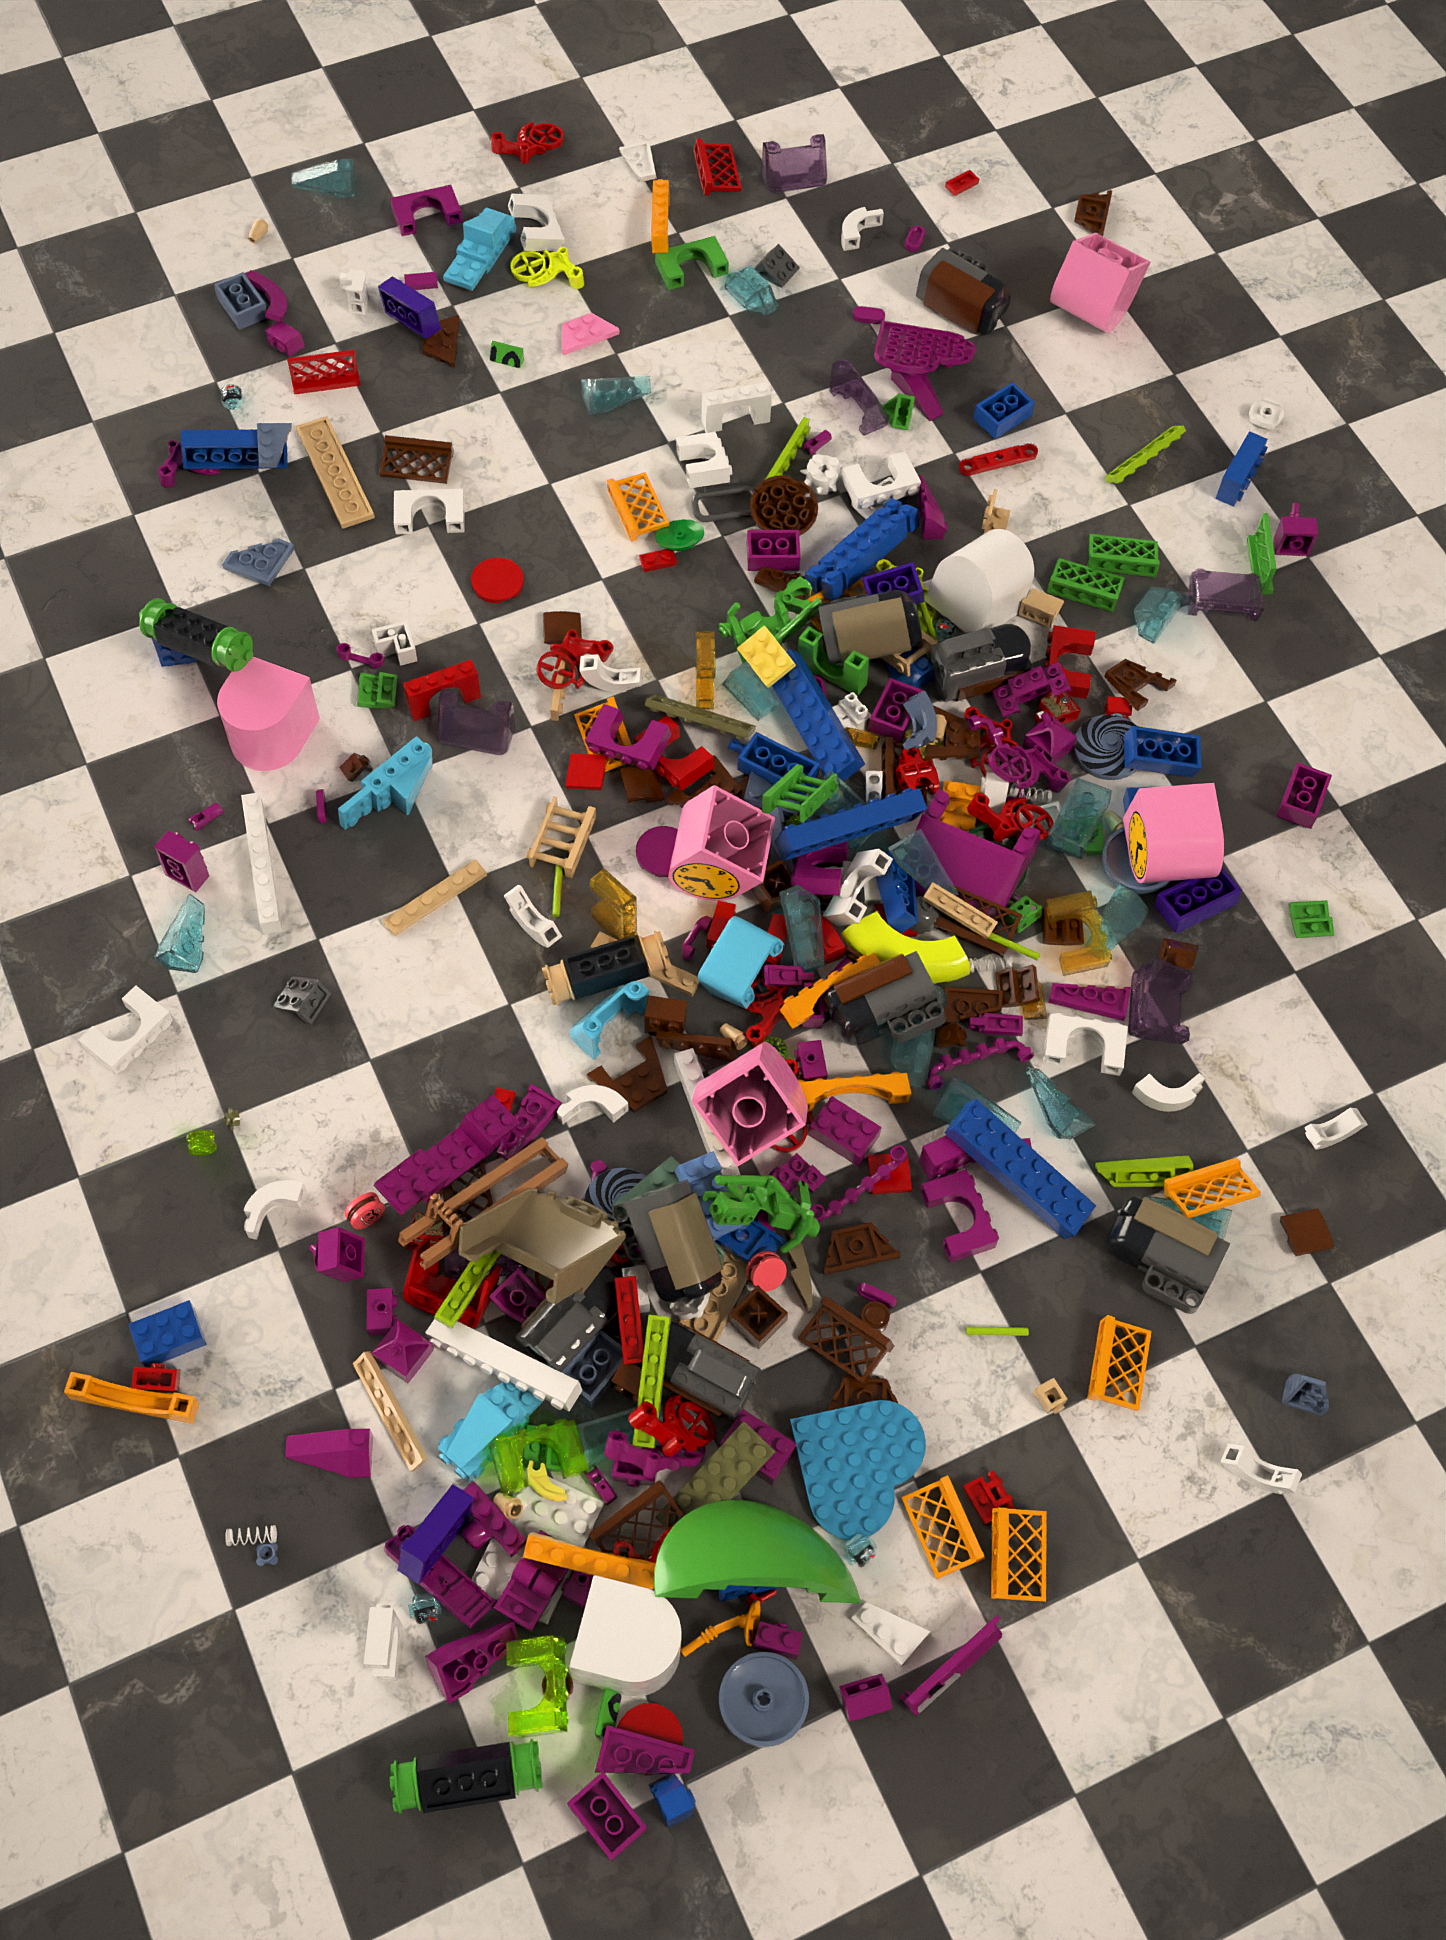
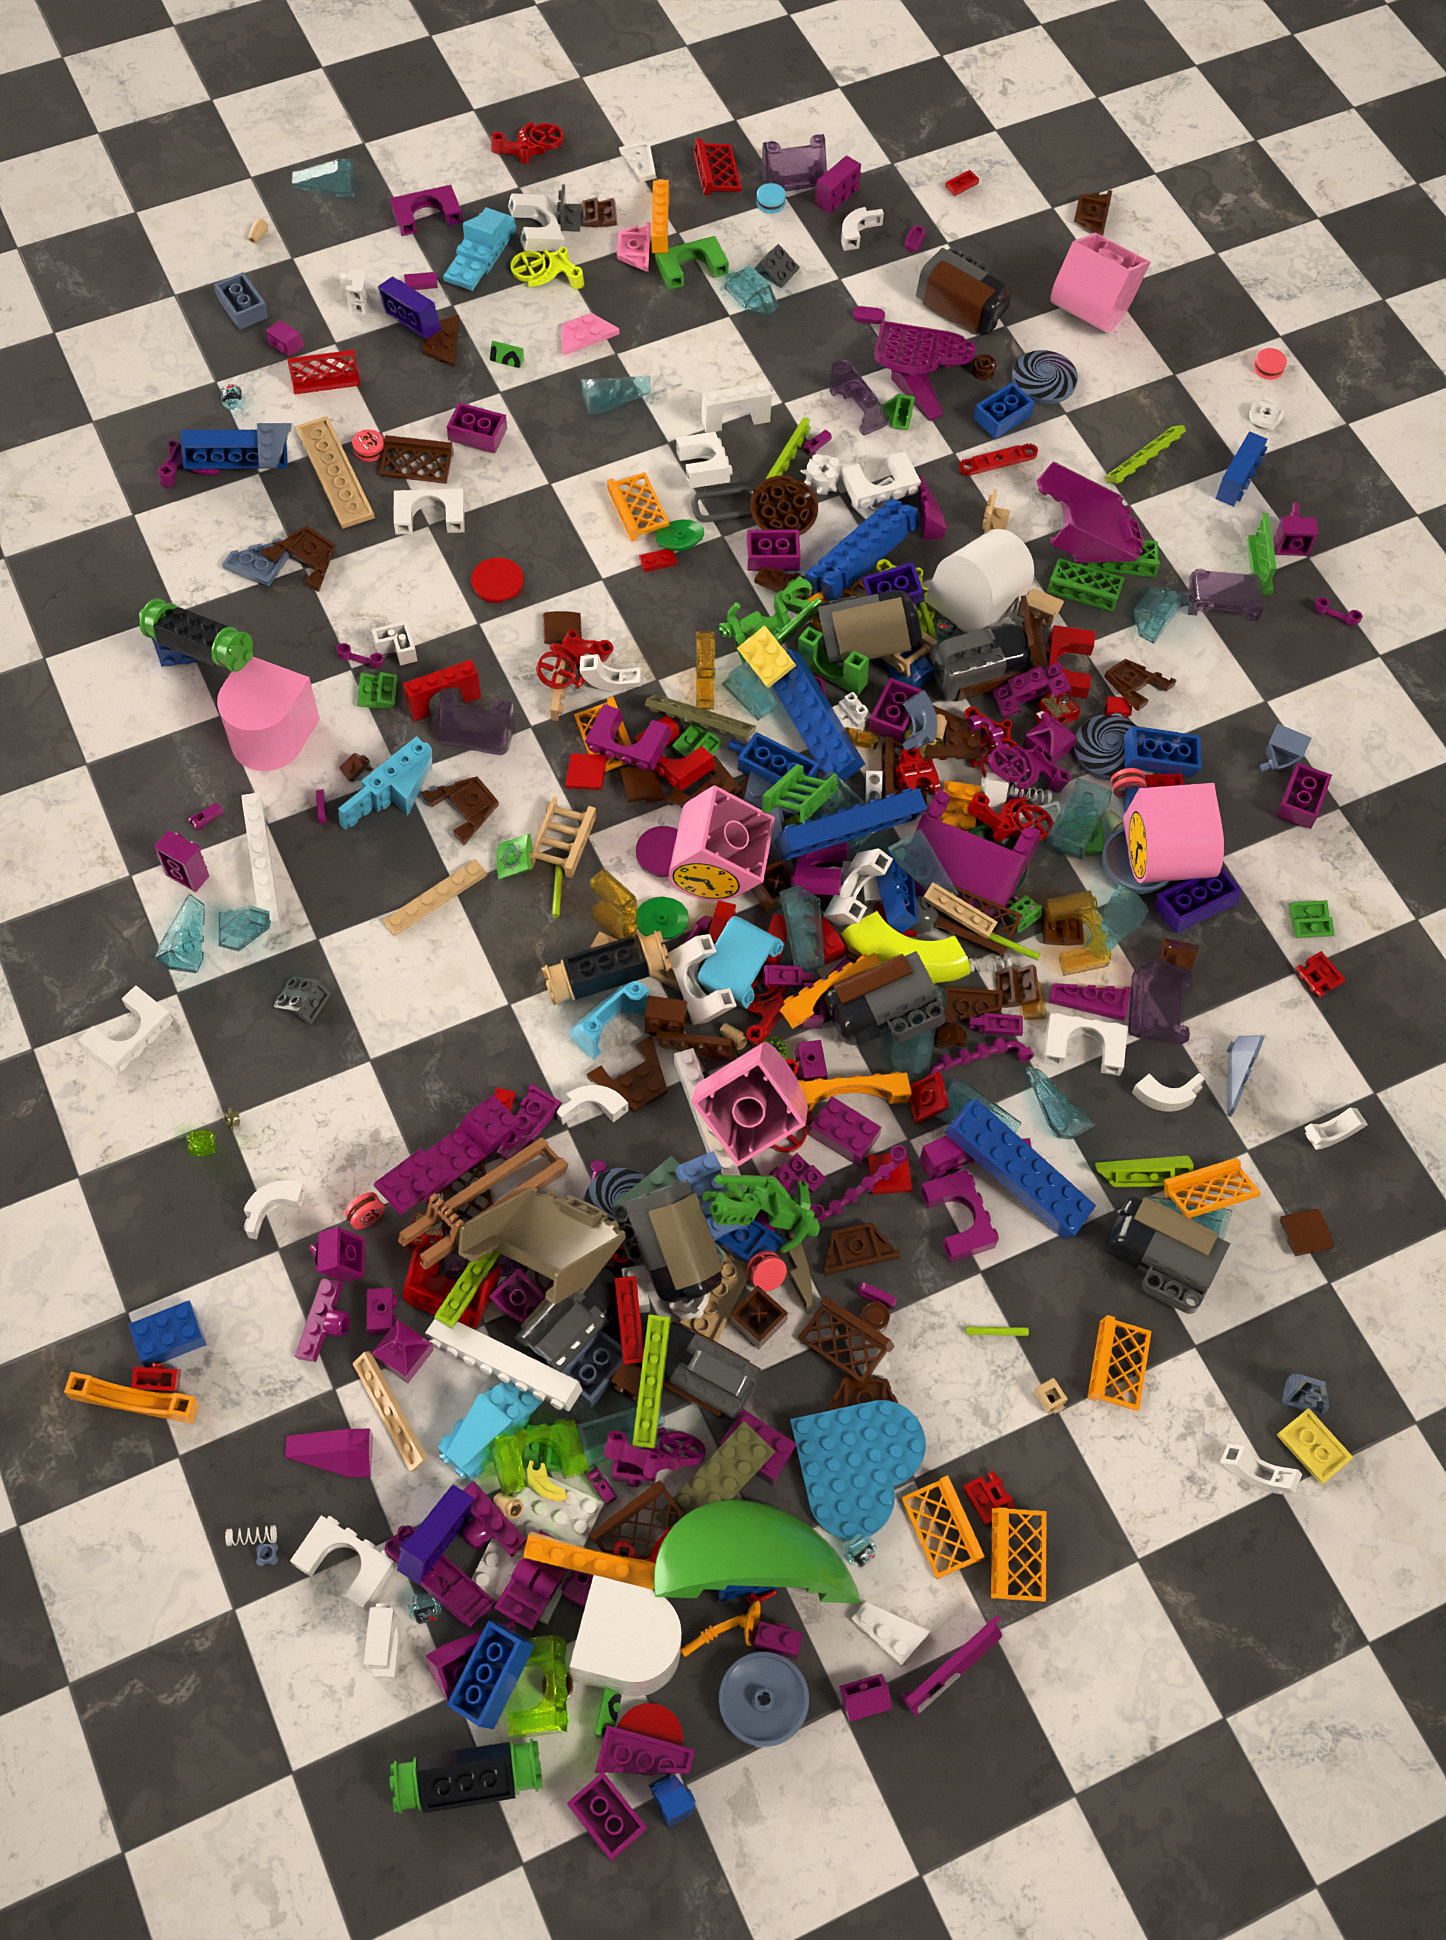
magenta tile [245,270,287,323] -> none
white arch [504,885,562,948] -> none
red piece [628,1394,716,1457] -> none
none -> clear light blue wedge [218,905,271,952]
none -> reddish brown wing [262,526,335,592]
none -> white arch [290,1515,396,1612]
none -> magenta plate [294,1279,351,1362]
none -> coral head [352,429,385,462]
none -> reddish brown wing [422,776,499,846]
none -> magenta brick [446,402,507,453]
none -> blue brick [447,1620,535,1730]
none -> bright green slope [497,834,534,879]
none -> dark grey bracket [557,184,582,232]
none -> reddish brown slope [582,197,617,227]
none -> bright pink wing [617,222,651,272]
none -> green piece [634,896,689,940]
none -> white arch [668,934,736,1025]
none -> bright green slope [670,722,723,758]
none -> medium azure head [756,183,786,214]
none -> magenta brick [815,155,861,214]
none -> red tile [909,1071,950,1124]
none -> reddish brown wheel [972,354,997,380]
none -> dish [1012,350,1078,405]
none -> reddish brown fence [1021,595,1048,669]
none -> magenta windscreen [1037,461,1144,563]
none -> coral head [1111,768,1147,798]
none -> red plate [1145,773,1184,787]
none -> wedge [1227,1035,1265,1117]
none -> coral head [1254,348,1287,380]
none -> sand blue piece [1259,724,1312,772]
none -> light yellow plate [1277,1408,1354,1485]
none -> red plate [1295,951,1346,998]
none -> magenta bar [1314,597,1363,625]

